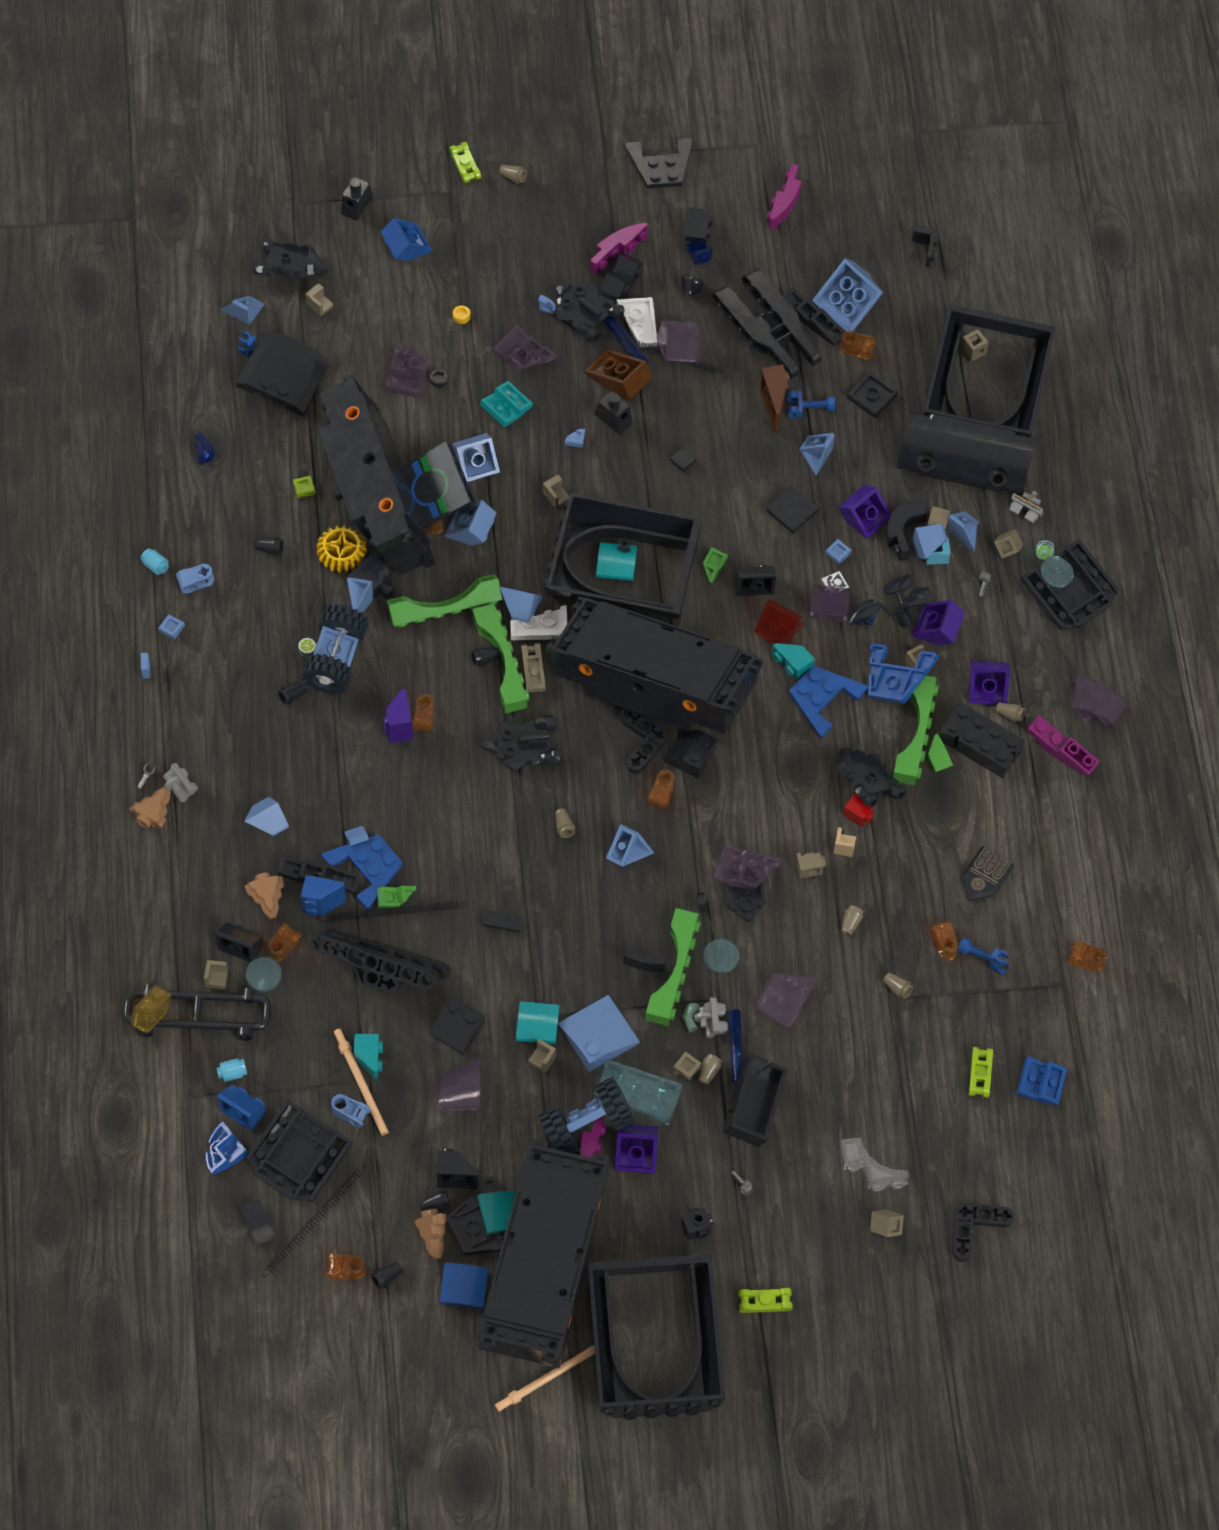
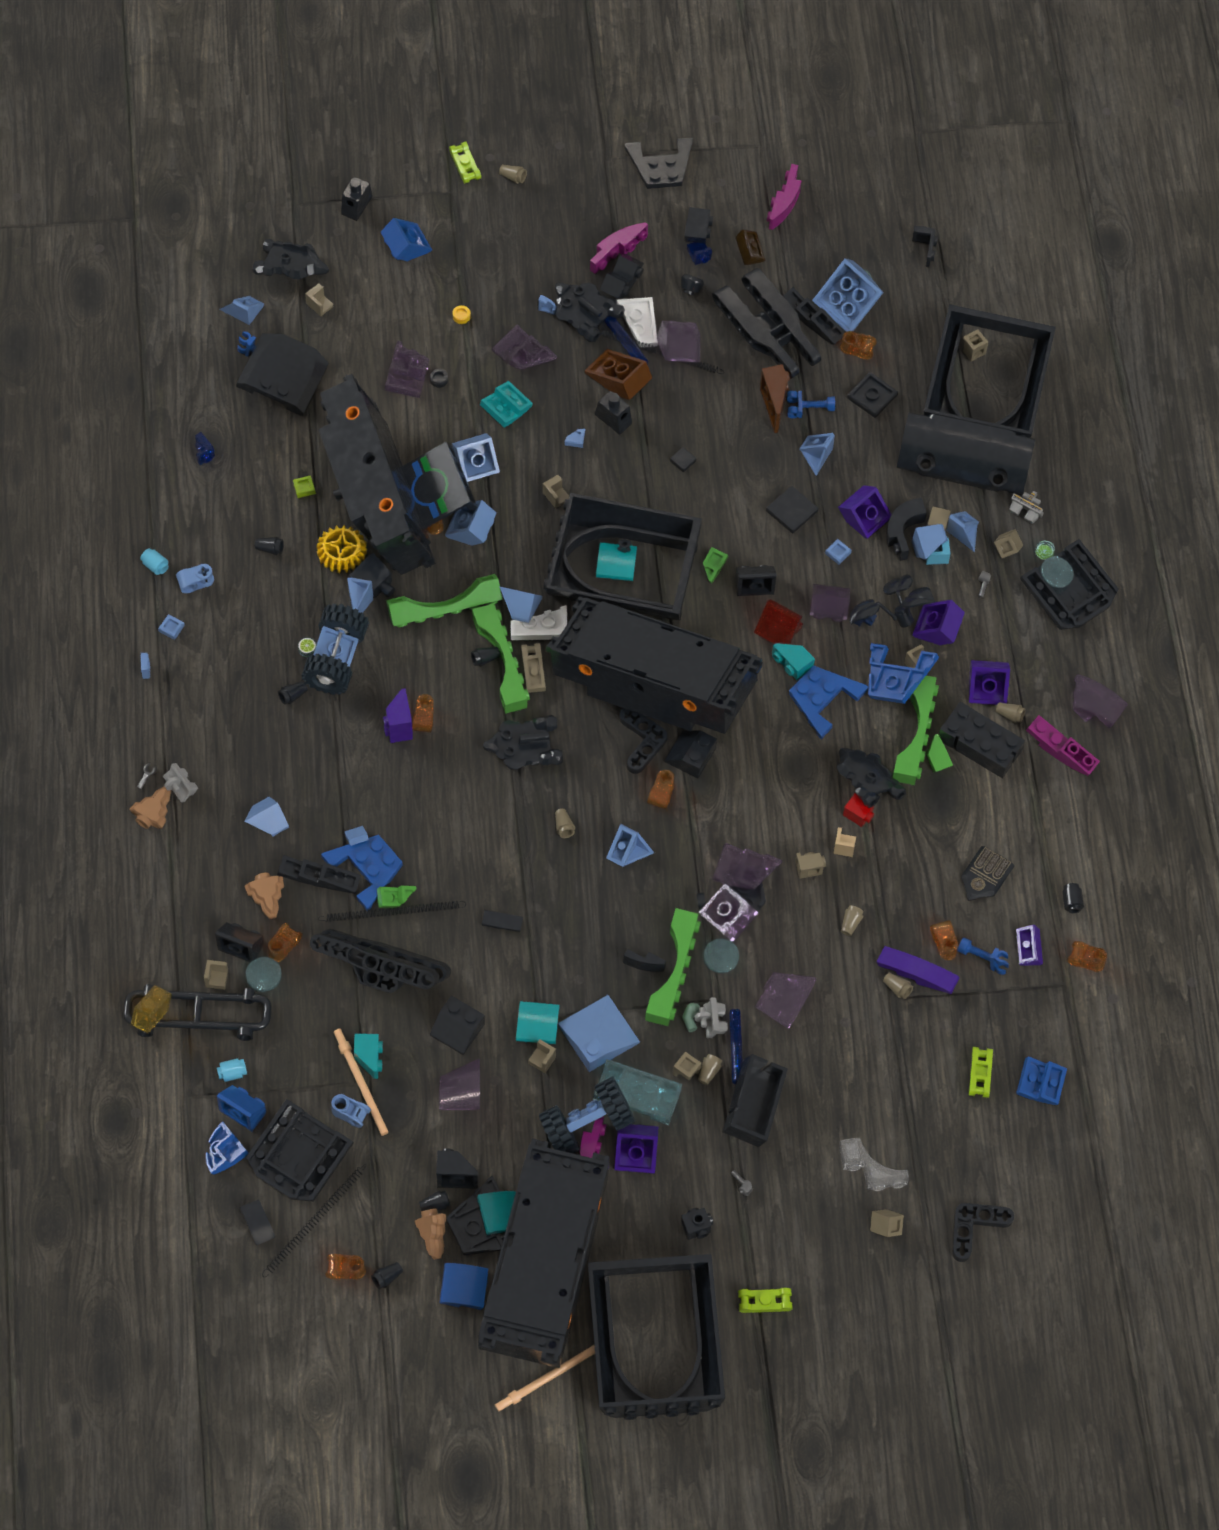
blue slope [301,875,346,916] -> none
clear sticker [822,571,849,595] -> none
none -> clear purple slope [699,883,759,942]
none -> dark brown slope [736,229,766,265]
none -> dark purple slope [877,946,959,994]
none -> dark purple slope [1016,924,1043,966]
none -> black brick [1062,883,1084,914]

